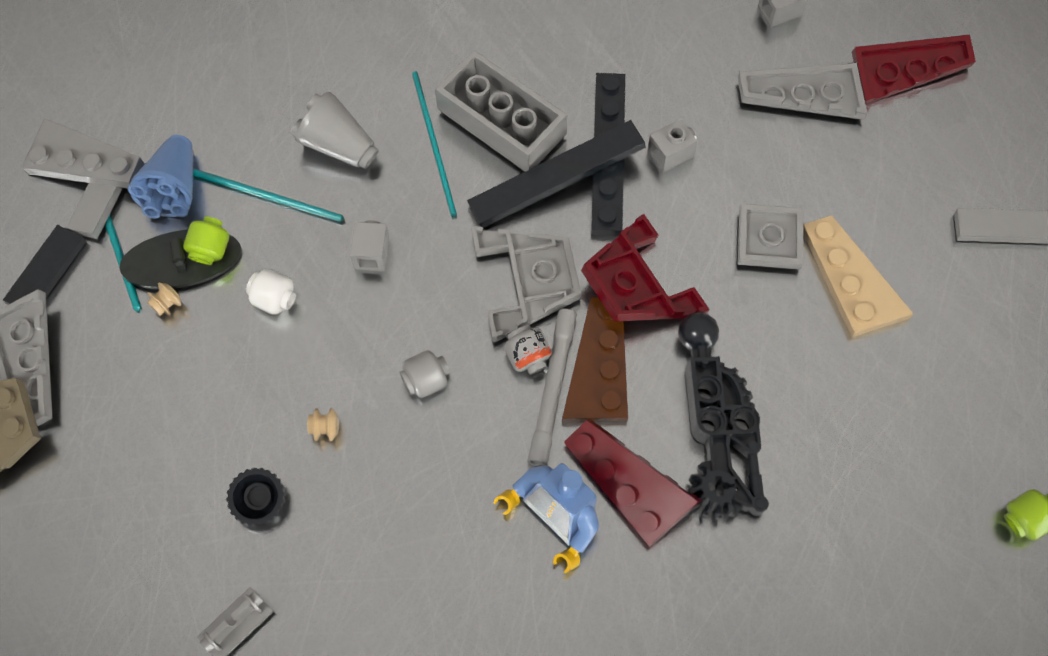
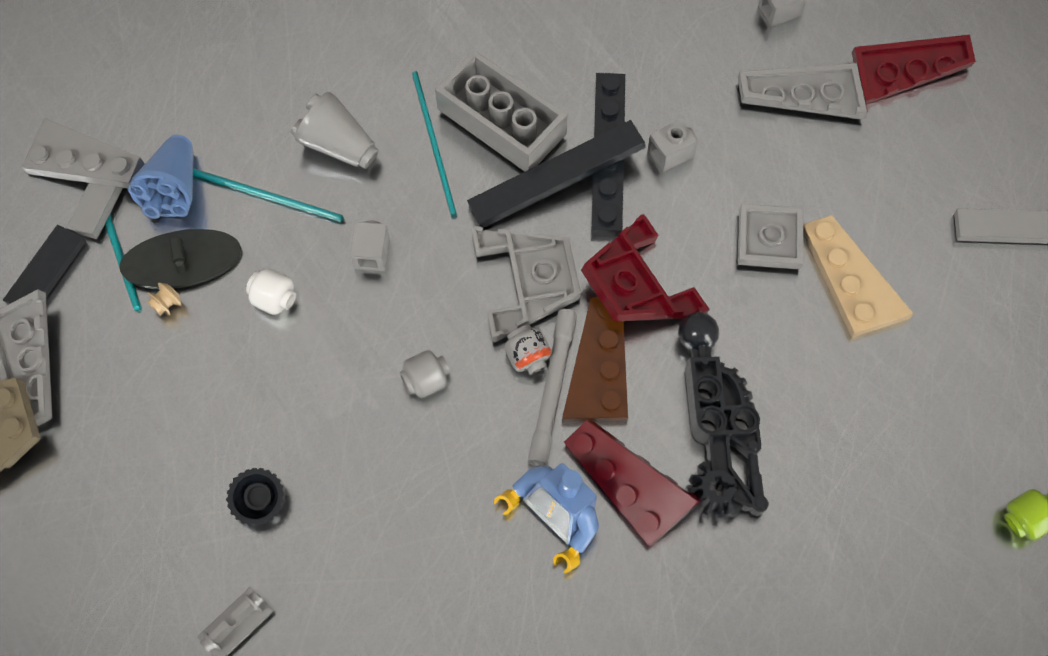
lime head [183,216,230,265] -> none
tan wheel [307,408,339,441] -> none

